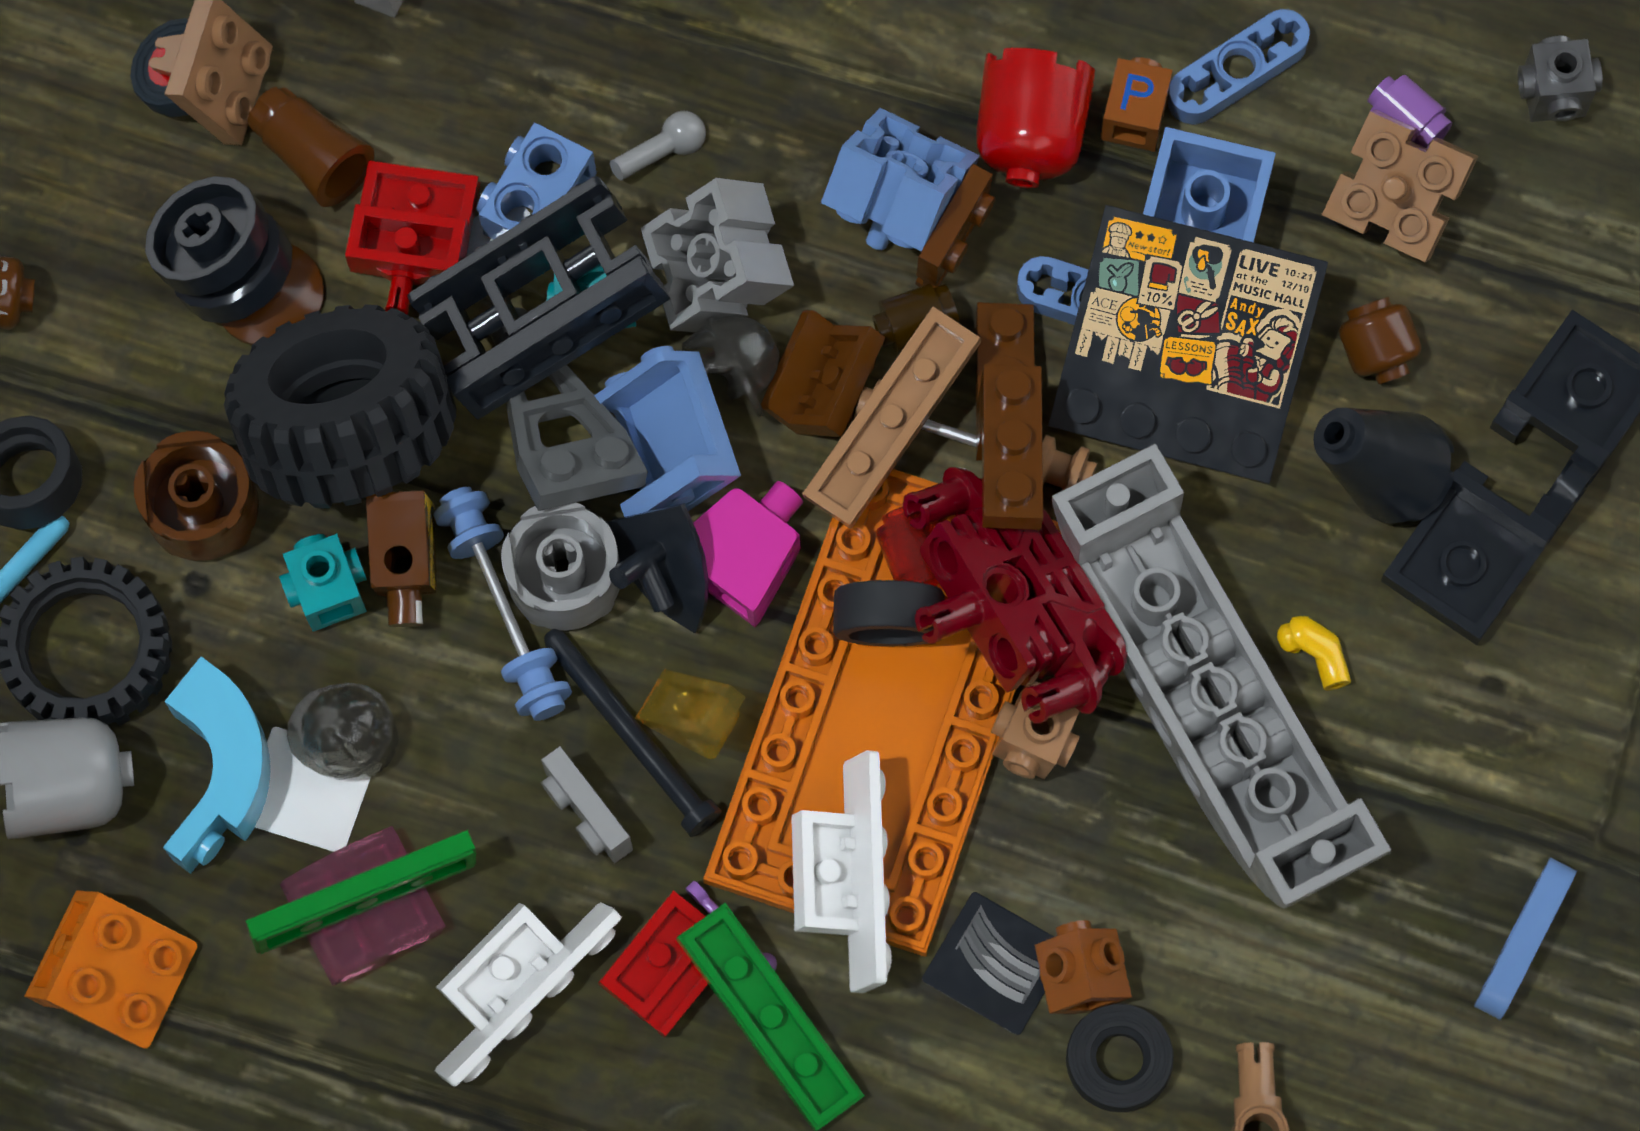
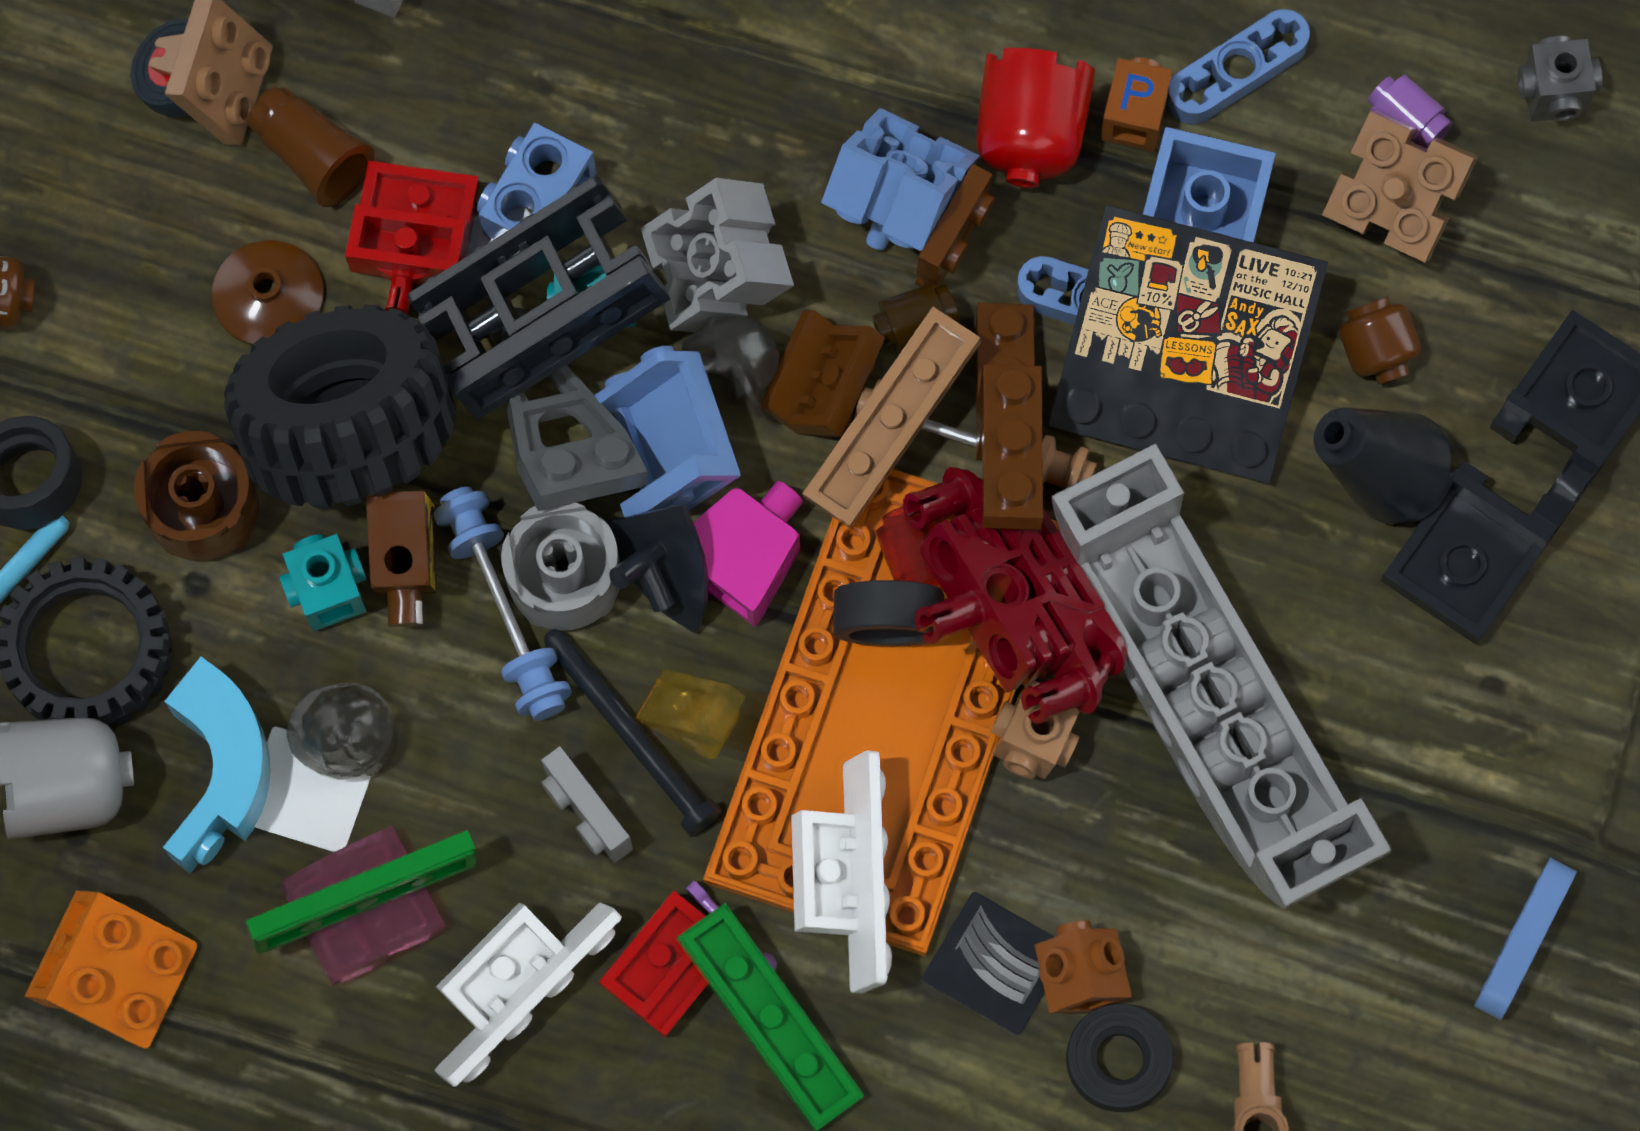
black wheel [145,176,293,324] -> none
light grey bar [610,111,706,180] -> none
yellow arm [1277,616,1351,691] -> none

